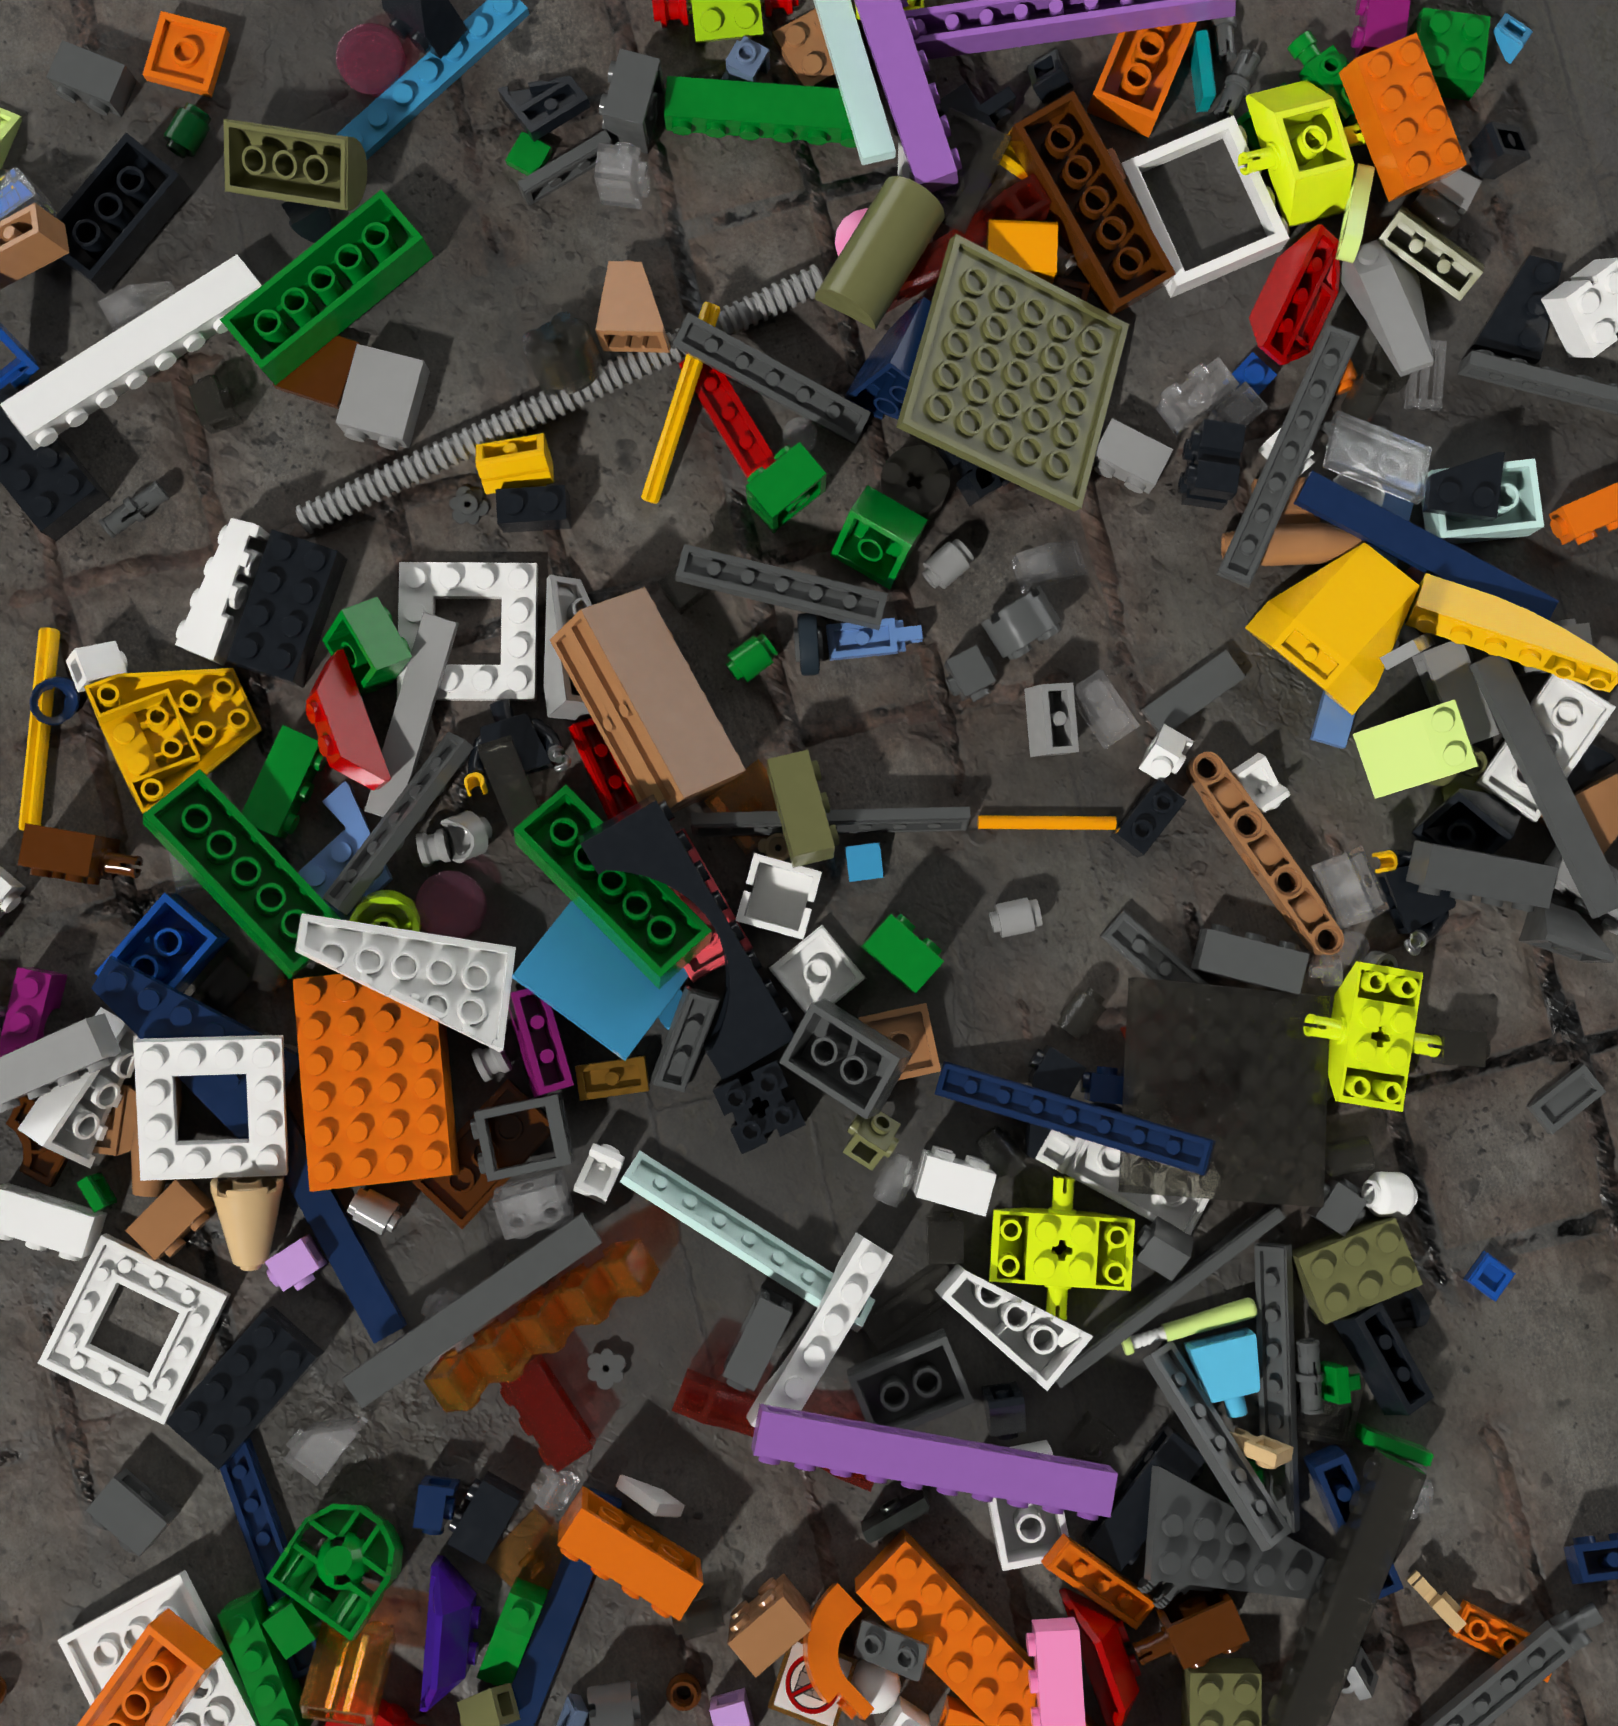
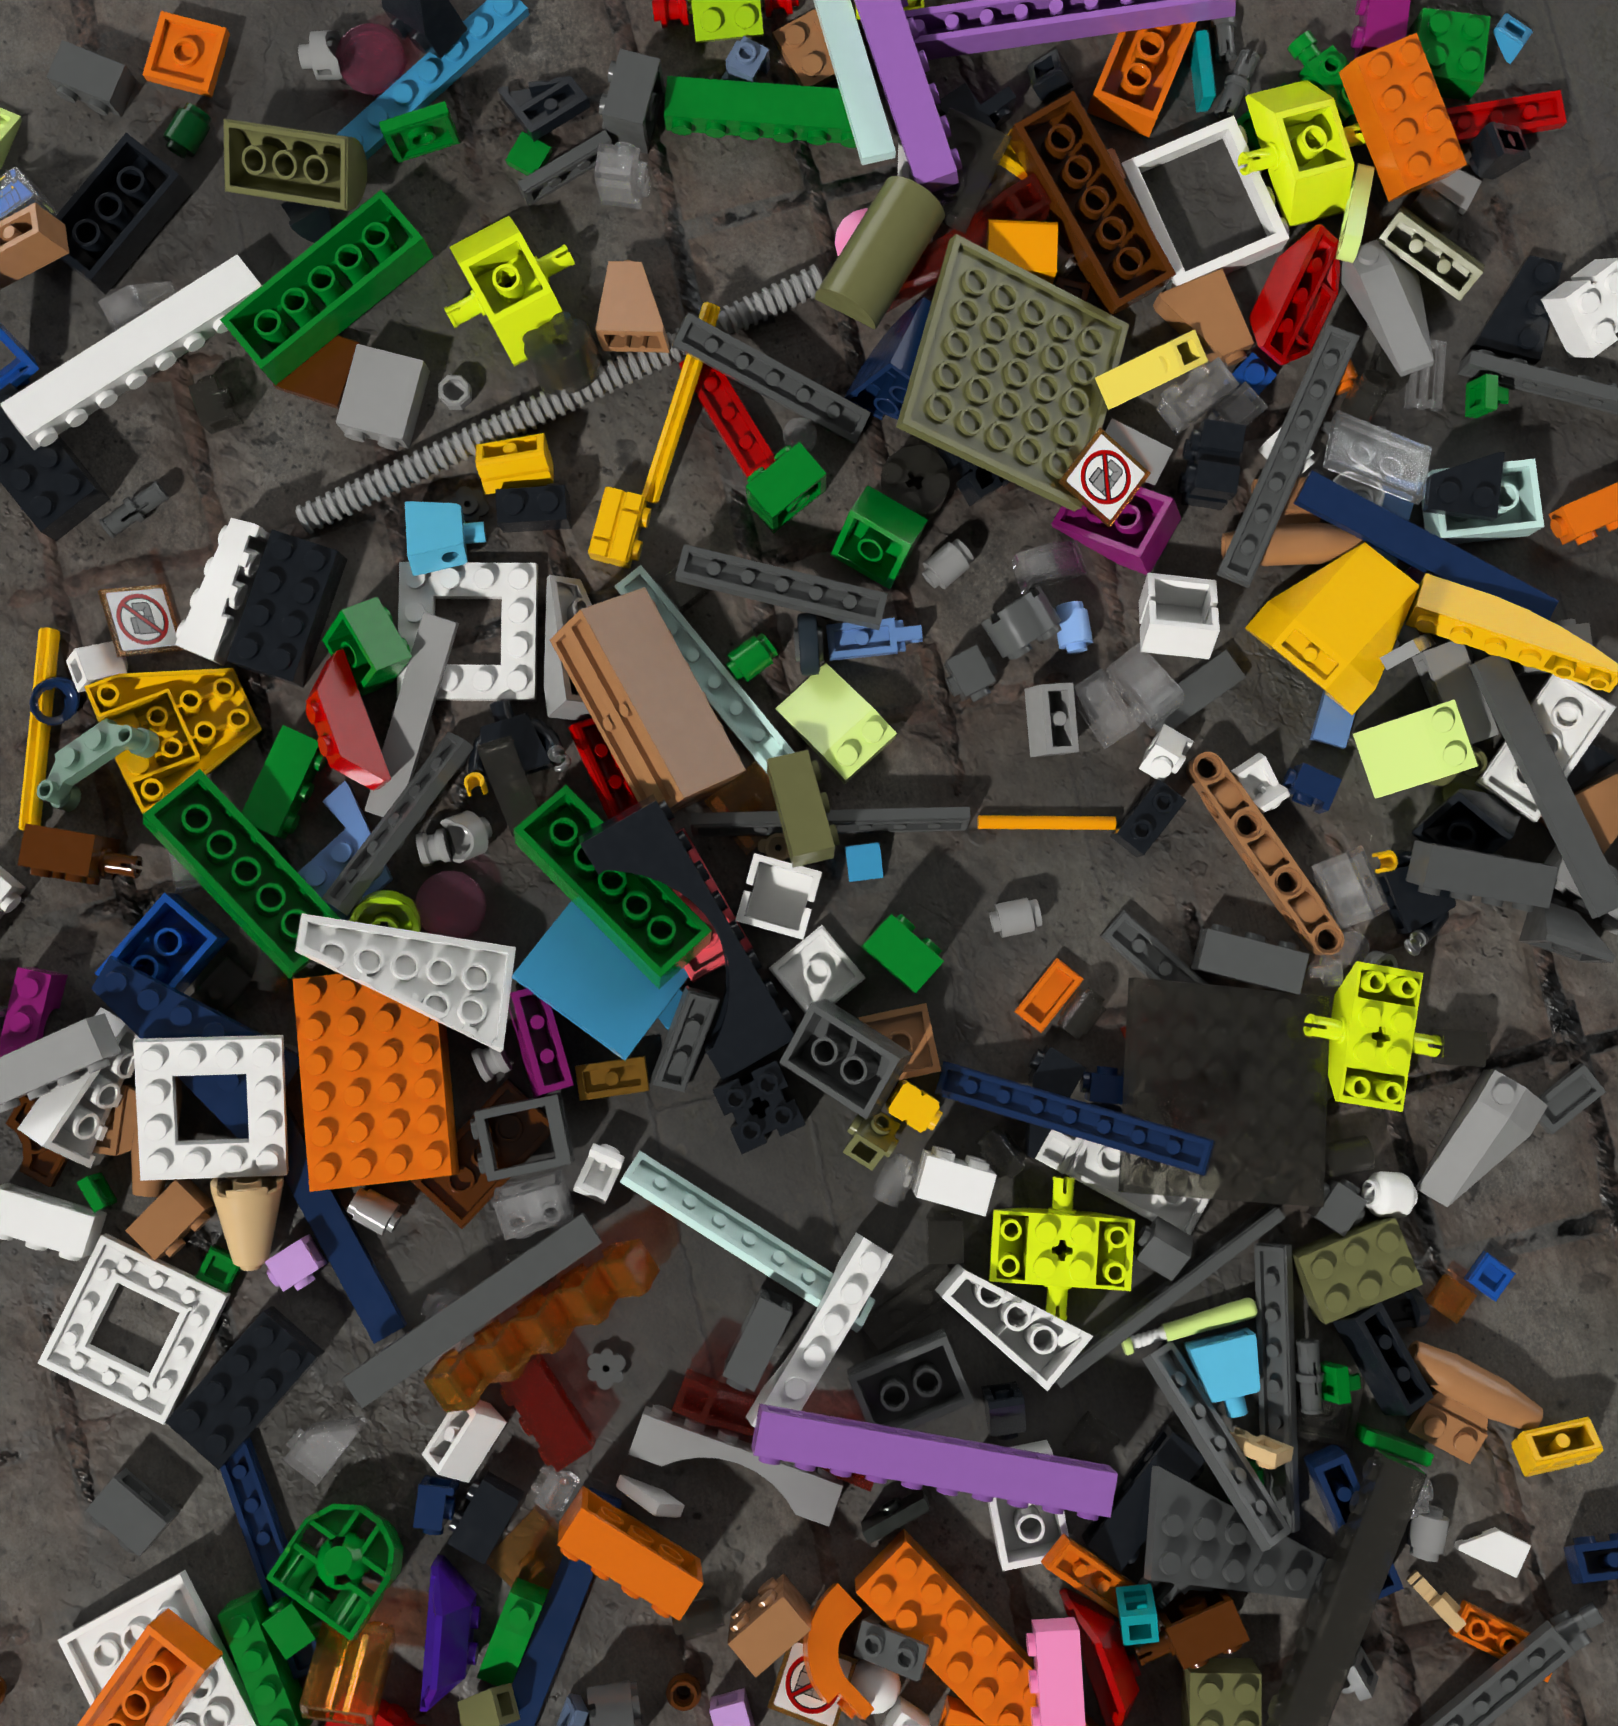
none -> sand green plate [37,718,160,812]
none -> piece [98,584,183,658]
none -> green tile [195,1244,241,1293]
none -> light grey piece [298,30,344,81]
none -> green tile [379,101,461,163]
none -> medium azure torso [405,501,487,576]
none -> white brick [422,1394,507,1483]
none -> light grey tile [438,375,472,410]
none -> neon yellow slope [444,216,575,367]
none -> yellow brick [588,486,652,569]
none -> light aqua plate [614,565,795,773]
none -> light grey arch [628,1405,843,1527]
none -> yellowish green slope [775,662,897,784]
none -> yellow brick [885,1079,943,1133]
none -> orange tile [1014,958,1084,1033]
none -> magenta slope [1051,485,1181,575]
none -> light blue brick [1056,601,1093,654]
none -> piece [1058,428,1151,527]
none -> light yellow slope [1095,329,1208,410]
none -> clear brick [1106,643,1184,729]
none -> teal brick [1115,1583,1159,1646]
none -> white piece [1139,573,1220,659]
none -> medium nougat slope [1153,269,1254,367]
none -> dark blue brick [1281,763,1342,814]
none -> medium nougat plate [1405,1341,1543,1464]
none -> light grey brick [1407,1504,1450,1562]
none -> light grey wedge [1415,1070,1548,1207]
none -> clear orange tile [1425,1273,1477,1324]
none -> red plate [1446,90,1567,145]
none -> white tile [1454,1527,1531,1578]
none -> green tile [1465,374,1509,418]
none -> yellow brick [1511,1417,1603,1477]

